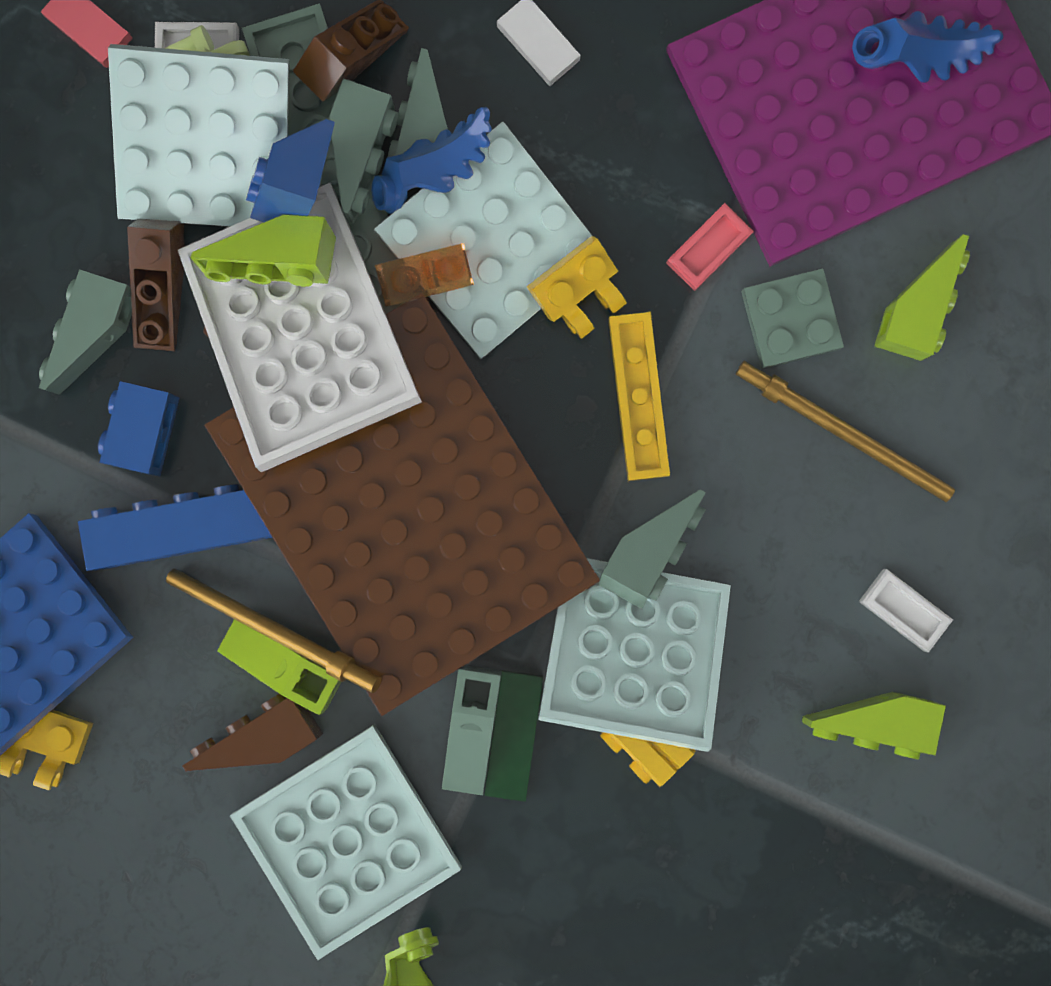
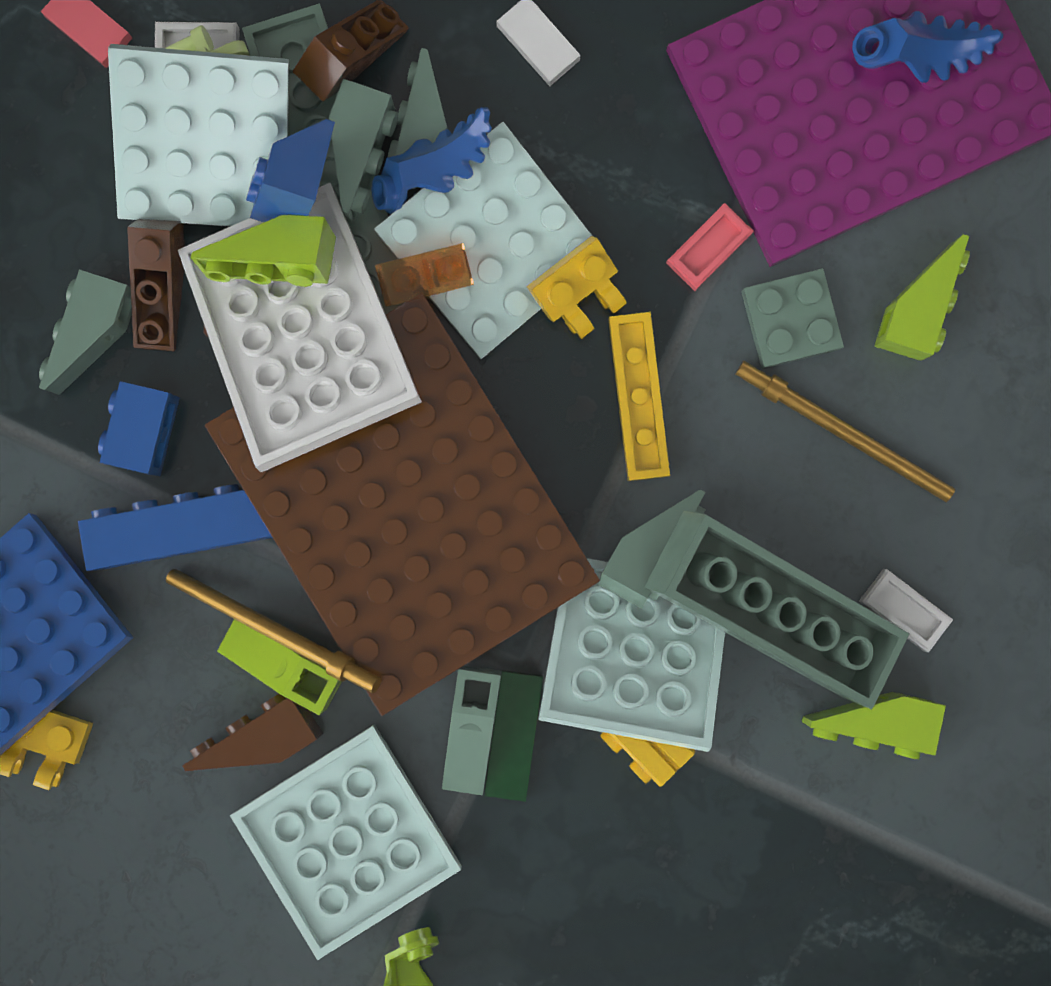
none -> sand green brick [644,511,910,710]

